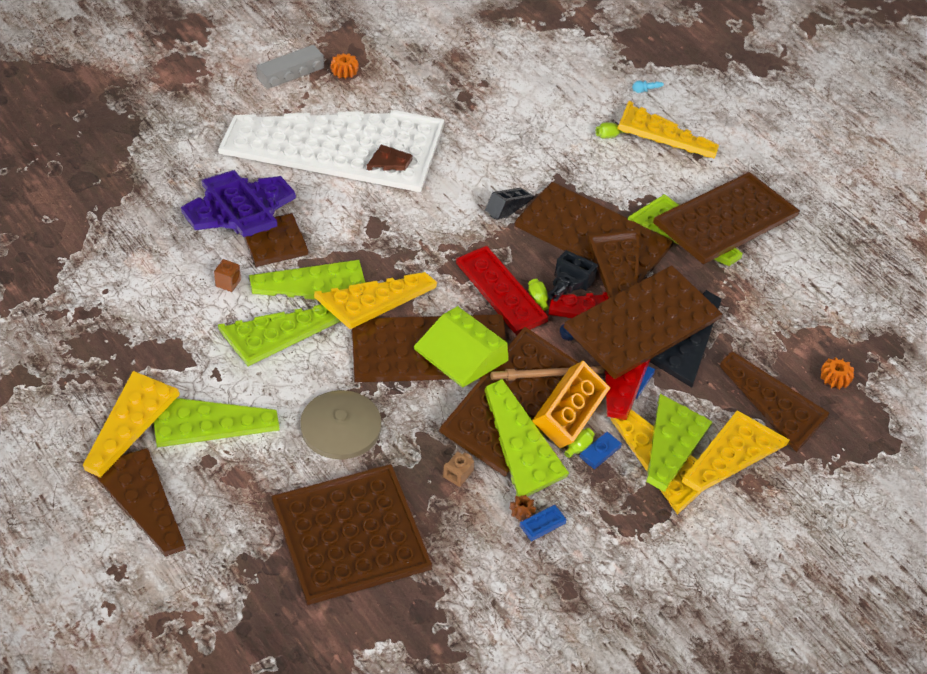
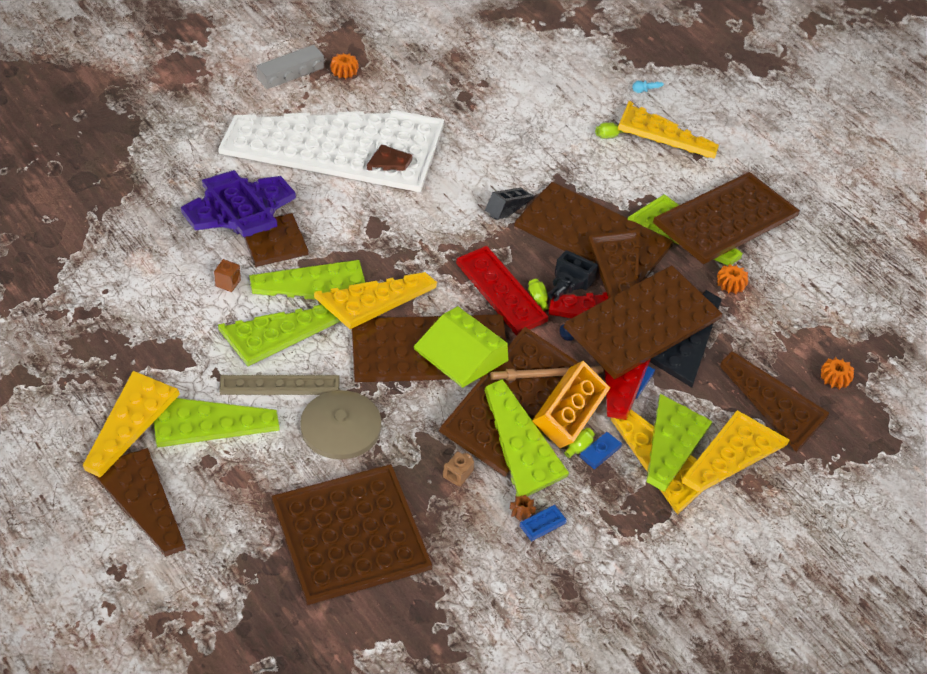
none -> dark tan tile [219,375,340,395]
none -> orange gear [717,264,748,295]

